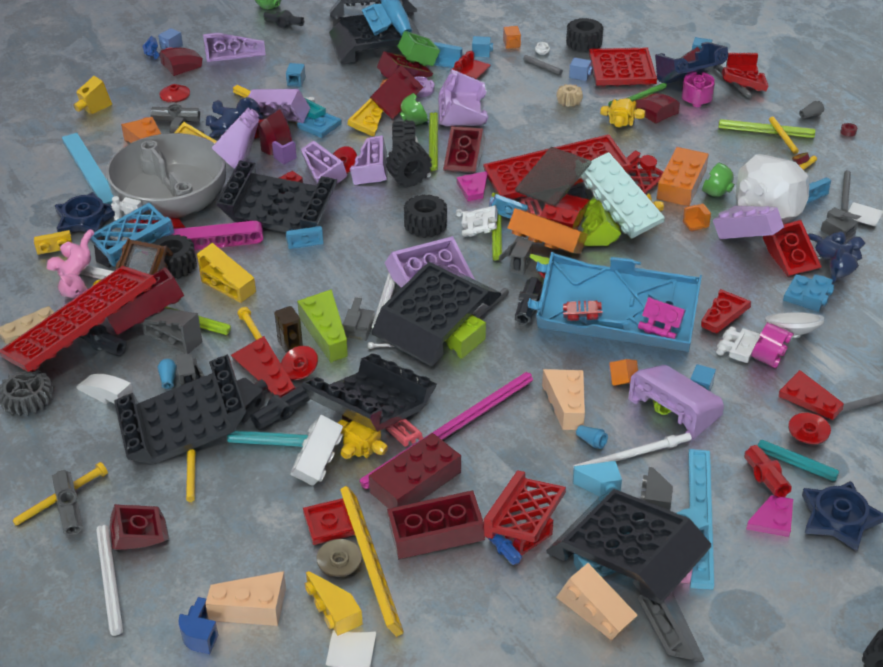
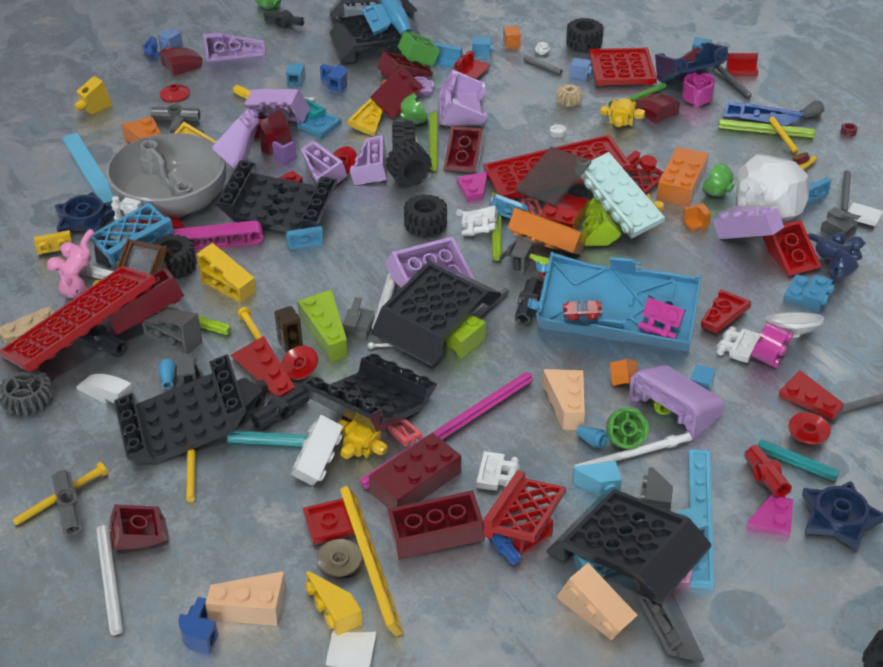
dark blue animal [206,97,264,139] -> none
red wing [721,67,769,91] -> none
none -> blue brick [320,64,347,92]
none -> white plate [476,451,520,491]
none -> white tile [550,124,566,138]
none -> bright green cylinder [605,407,649,449]
none -> wedge [723,101,804,126]

